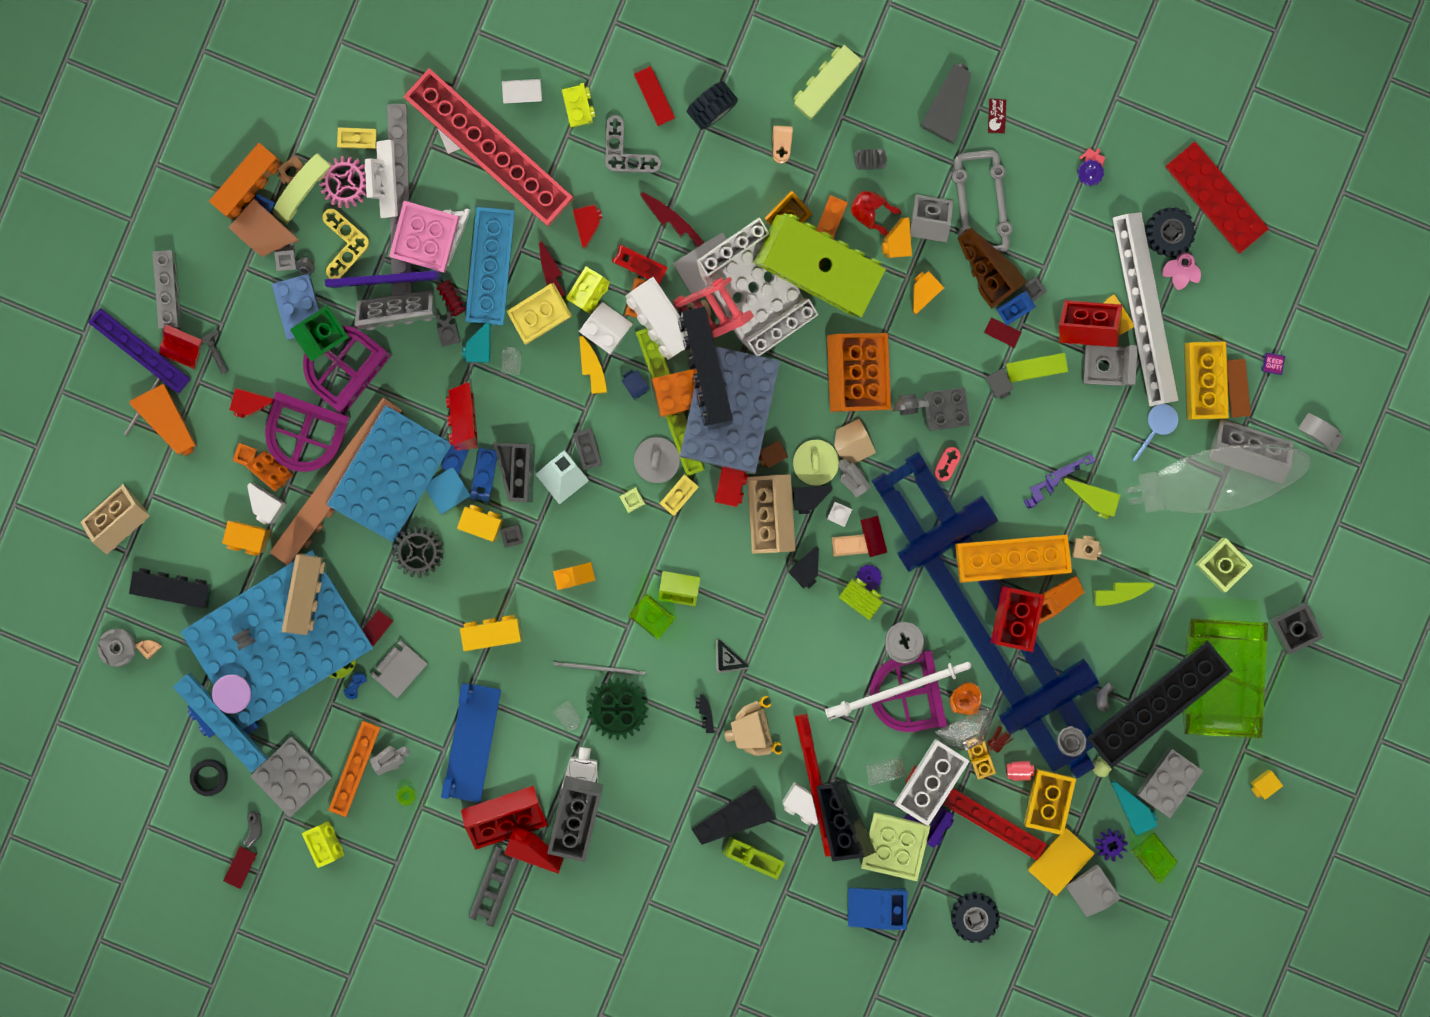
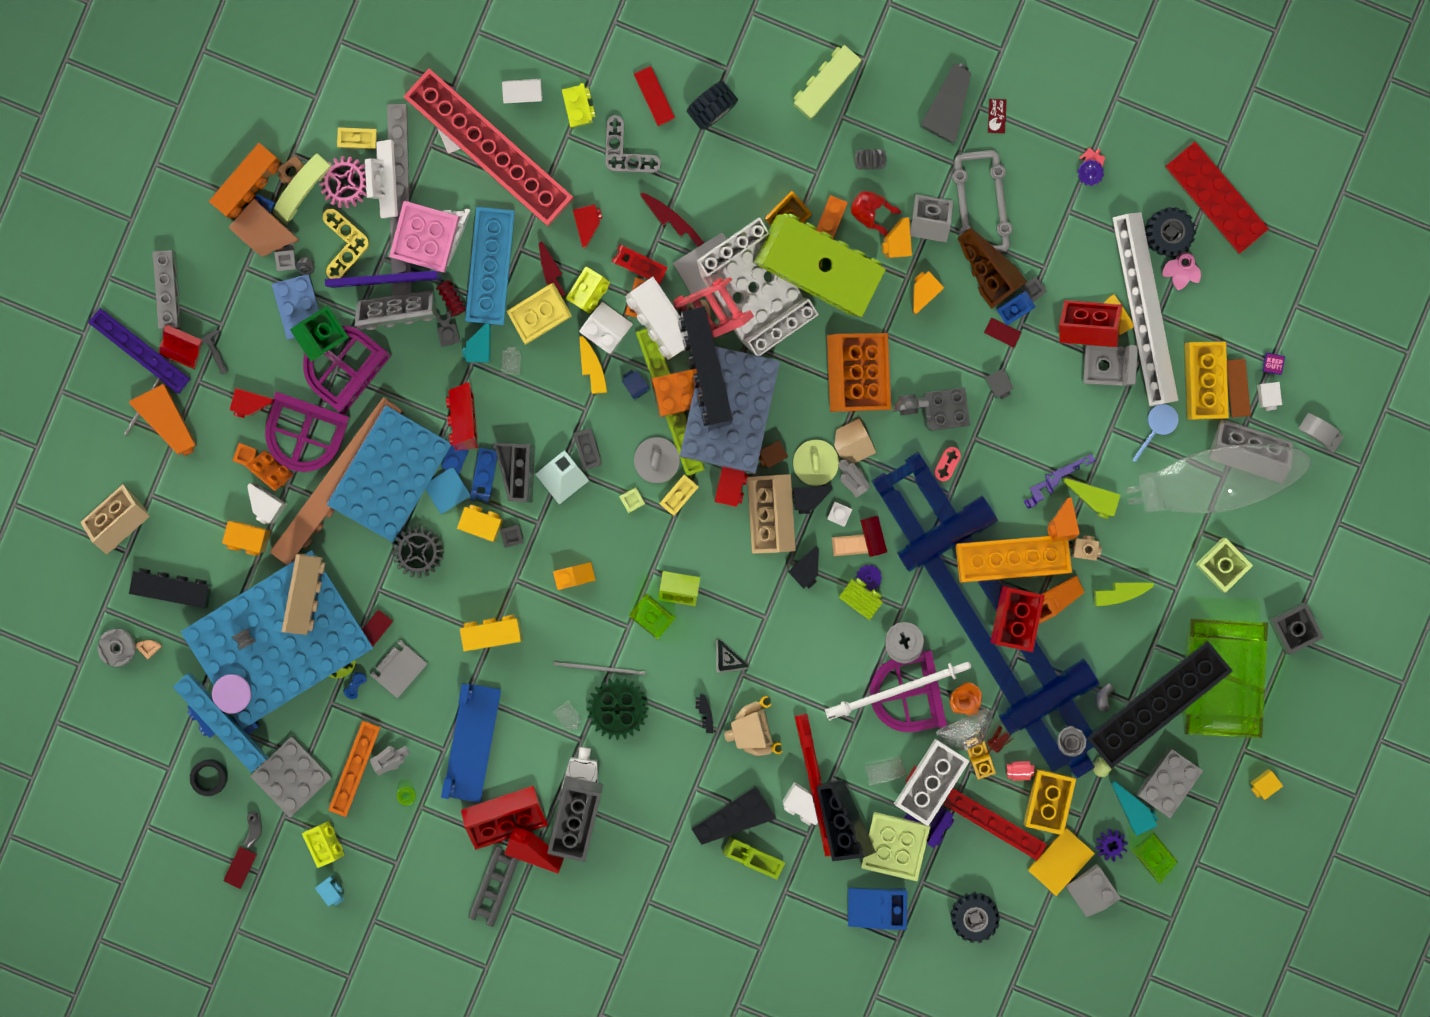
light nougat piece [772,126,793,164] -> none
lime slope [1006,353,1068,382] -> none
none -> medium azure brick [315,874,344,907]
none -> orange slope [1047,497,1080,542]
none -> white brick [1257,382,1282,411]

